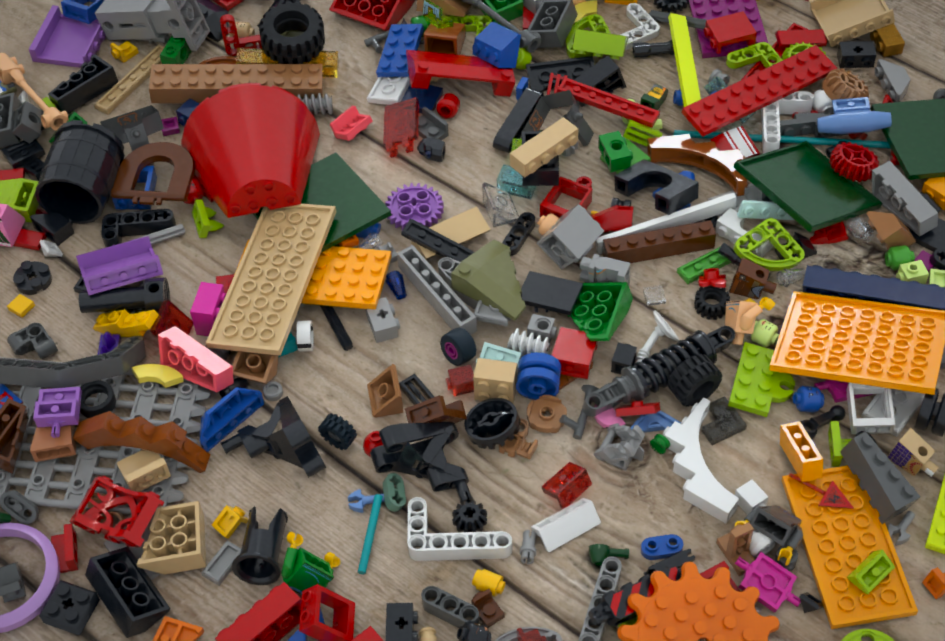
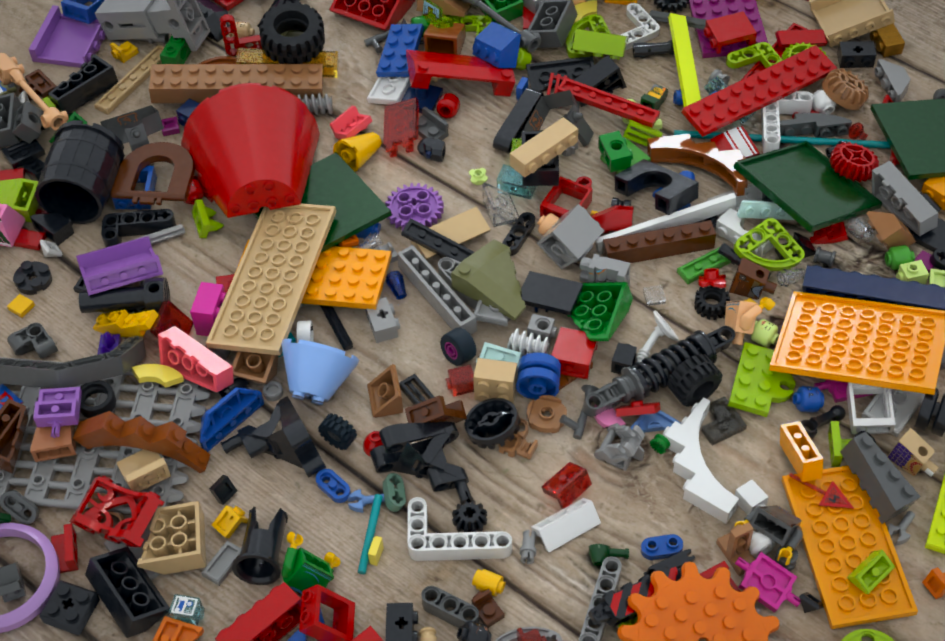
medium blue plate [817,97,892,134] -> none
none -> reddish brown hinge [19,69,57,101]
none -> clear light blue brick [168,594,205,626]
none -> black tile [209,475,238,505]
none -> light blue cone [281,339,359,405]
none -> blue plate [316,469,351,503]
none -> yellow cone [333,132,381,172]
none -> light yellow tile [368,536,384,566]
none -> yellowish green plate [469,168,488,185]
none -> dark grey bush [813,246,837,268]

